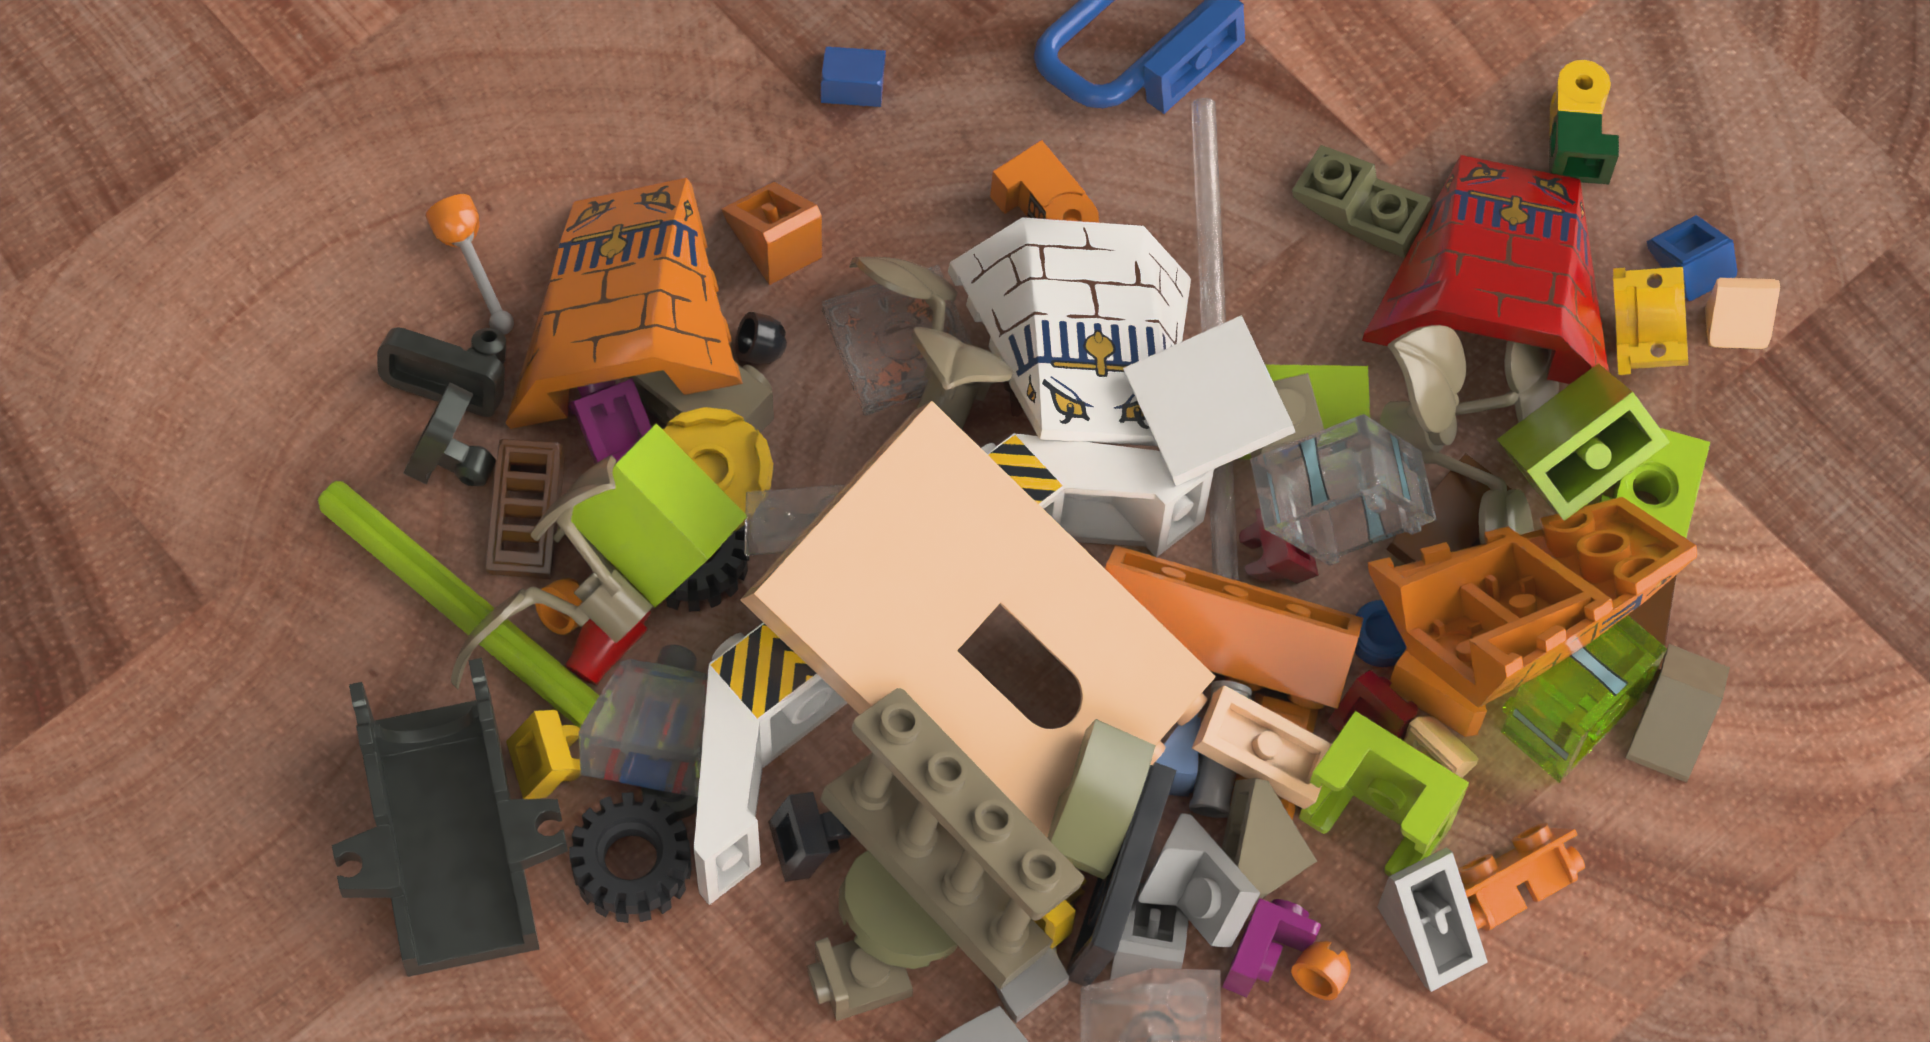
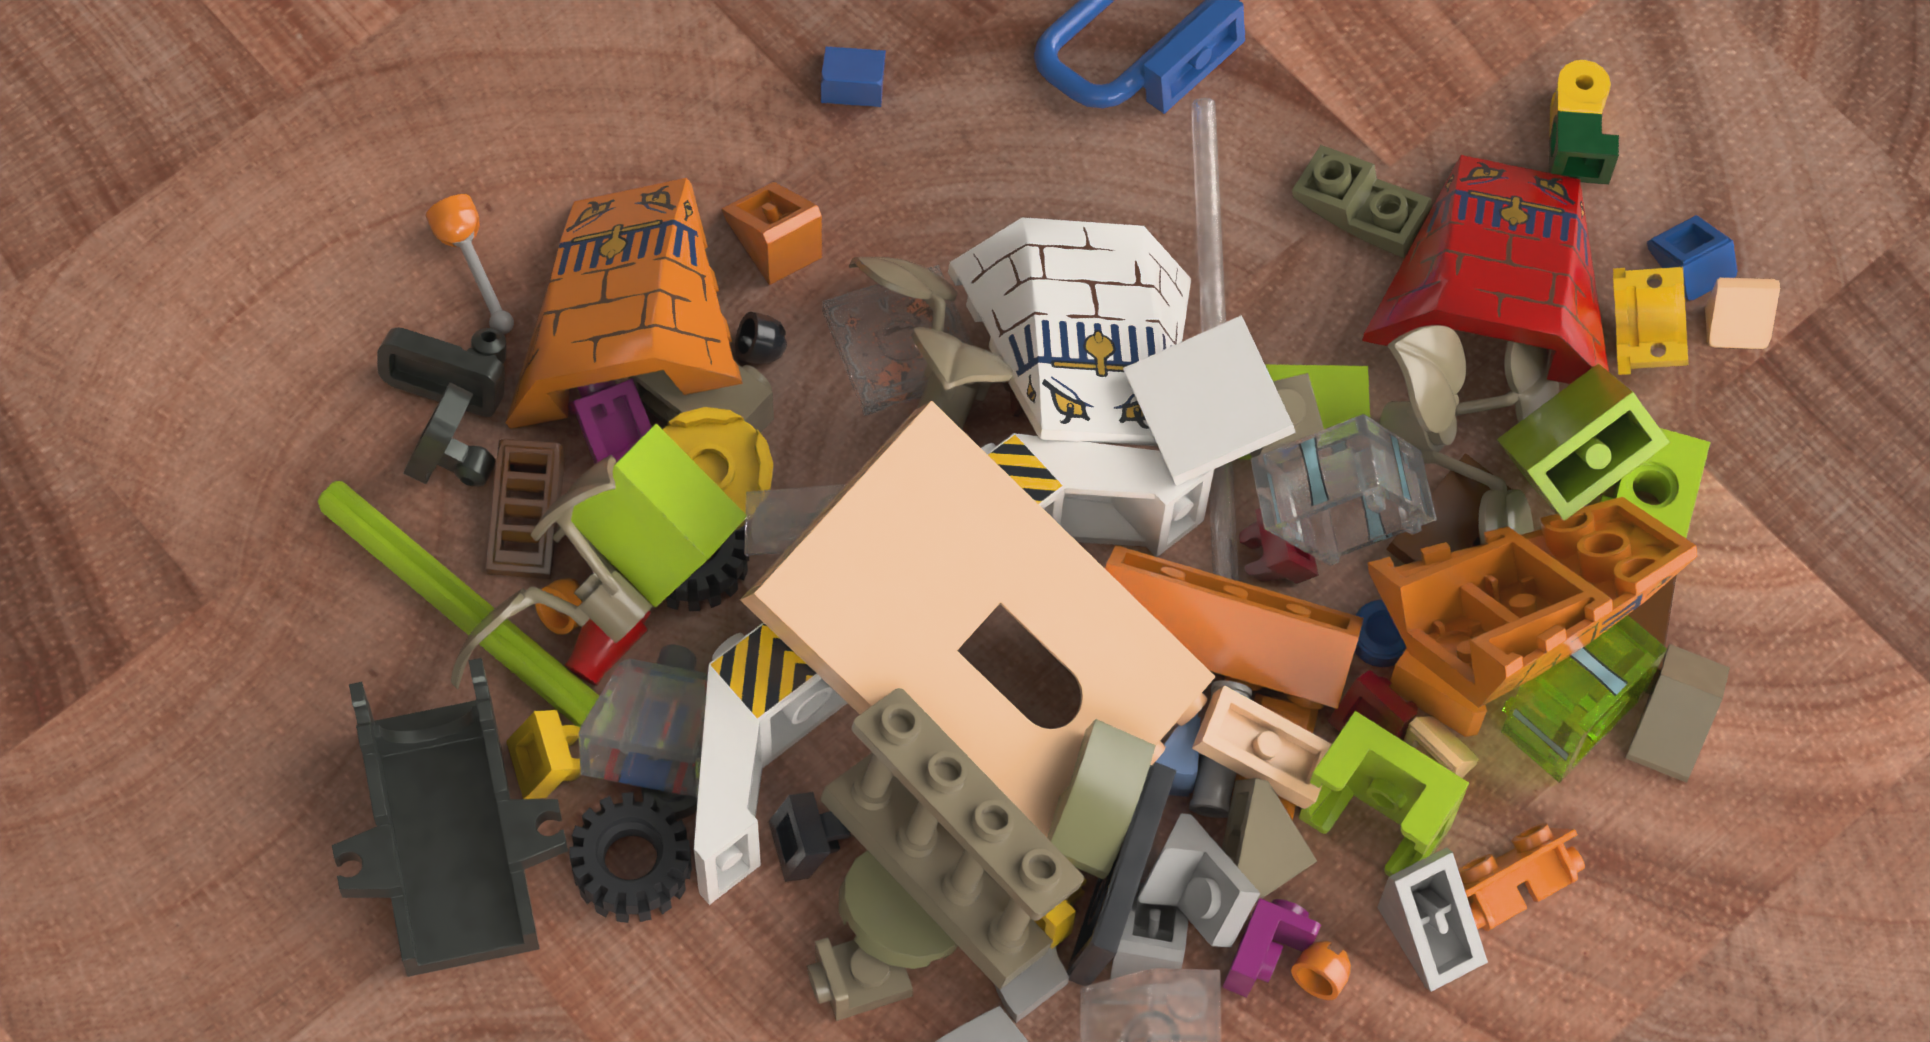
orange leg [990,140,1099,223] -> none

